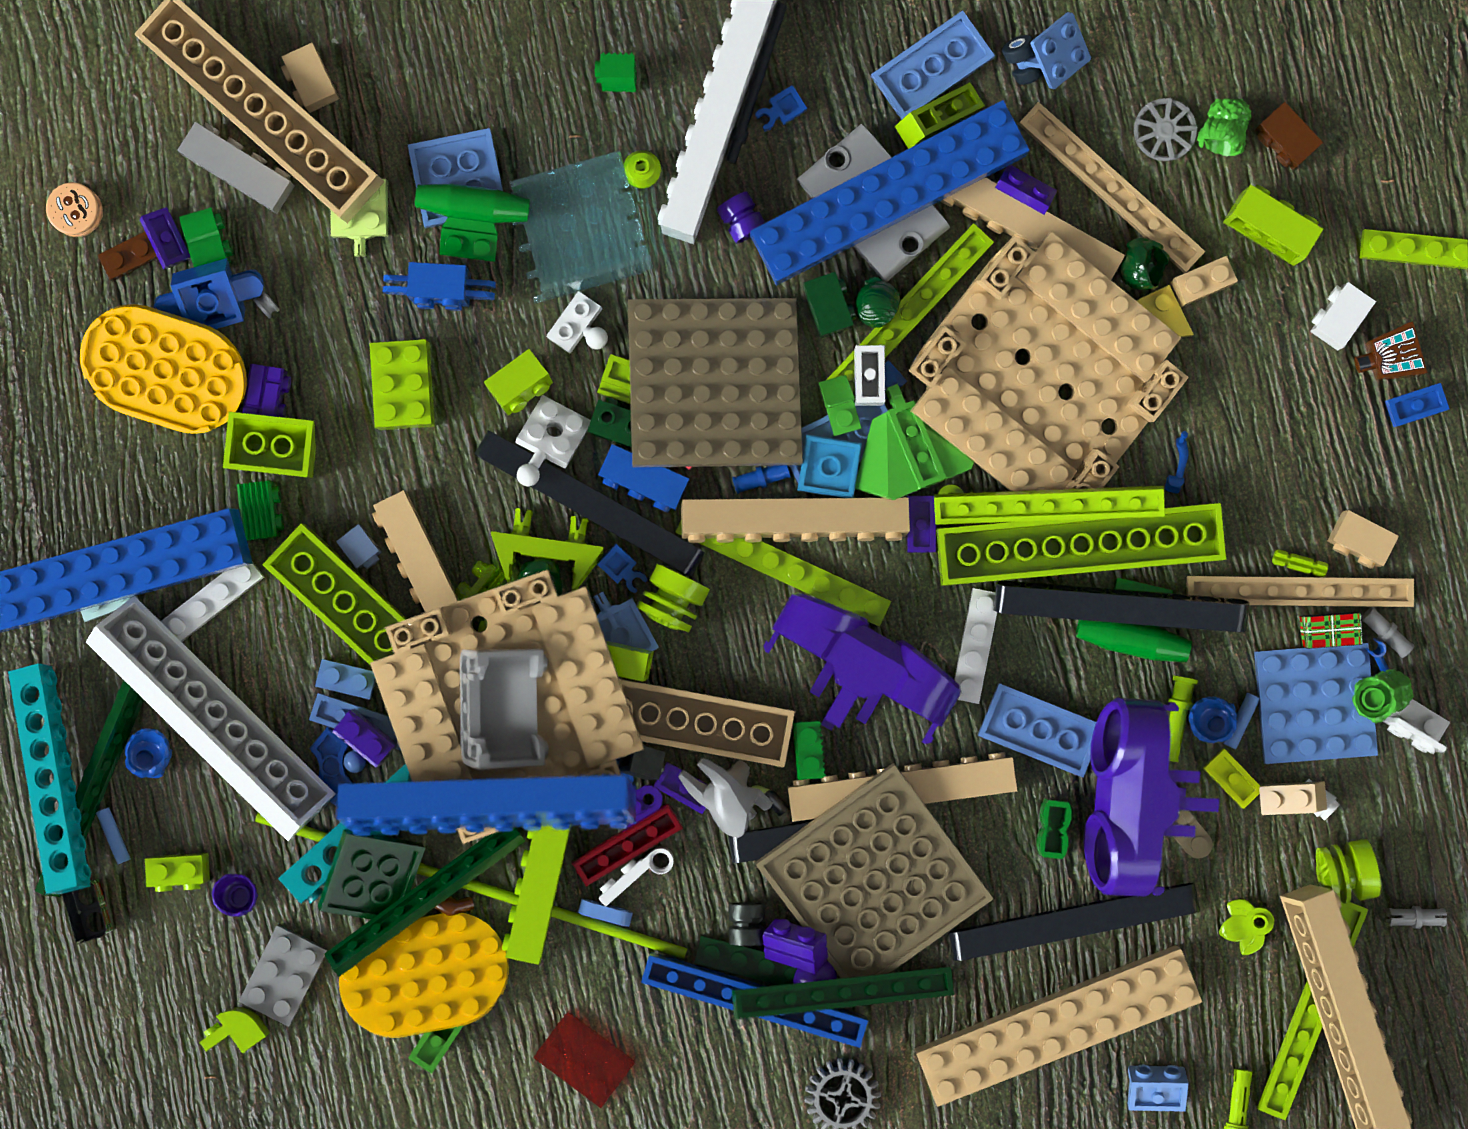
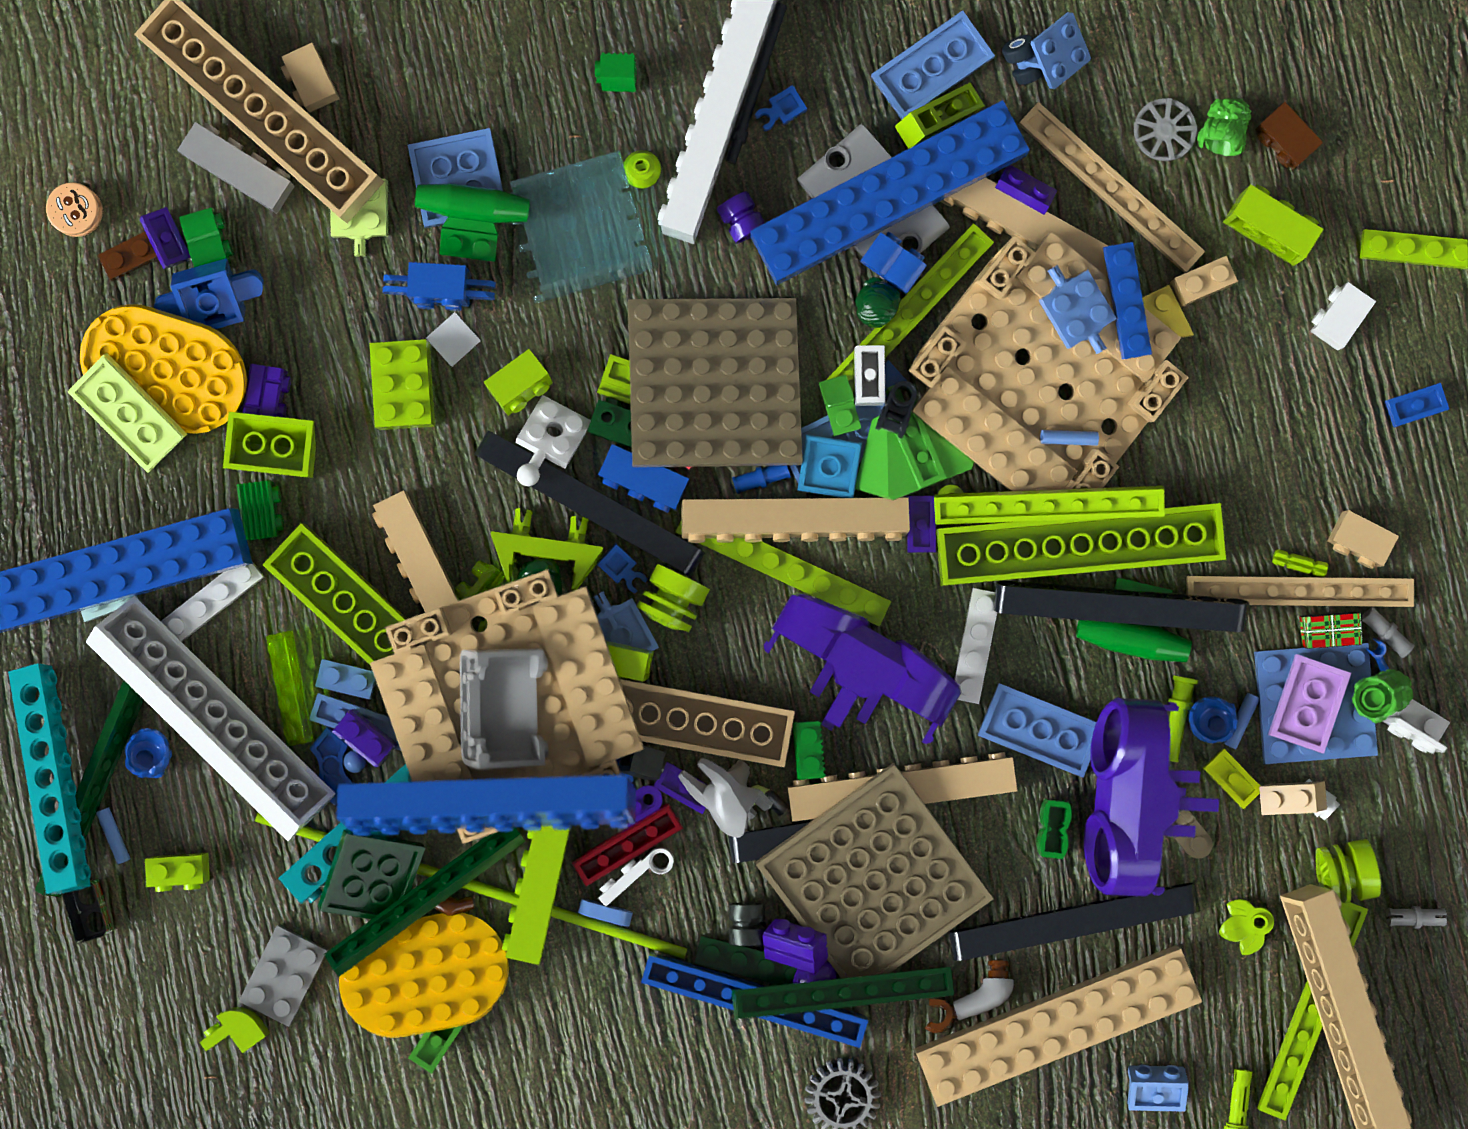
dark purple hair [212,874,258,917] -> none
light grey bush [253,290,280,319] -> none
sand blue brick [336,524,382,570] -> none
clear red plate [533,1011,635,1108] -> none
white plate [546,291,608,354] -> none
dark green brick [803,272,856,339] -> none
dark green hair [1120,237,1170,290] -> none
blue piece [1165,431,1189,494] -> none
torso [1354,321,1428,381] -> none
none -> yellowish green tile [68,353,187,473]
none -> clear neon green plate [266,630,314,746]
none -> white sticker [426,312,481,367]
none -> blue brick [860,232,927,294]
none -> black piece [875,381,917,439]
none -> light grey piece [925,960,1014,1034]
none -> medium blue plate [1038,265,1117,354]
none -> medium blue piece [1040,430,1099,446]
none -> blue plate [1103,242,1152,360]
none -> lavender plate [1268,654,1351,754]

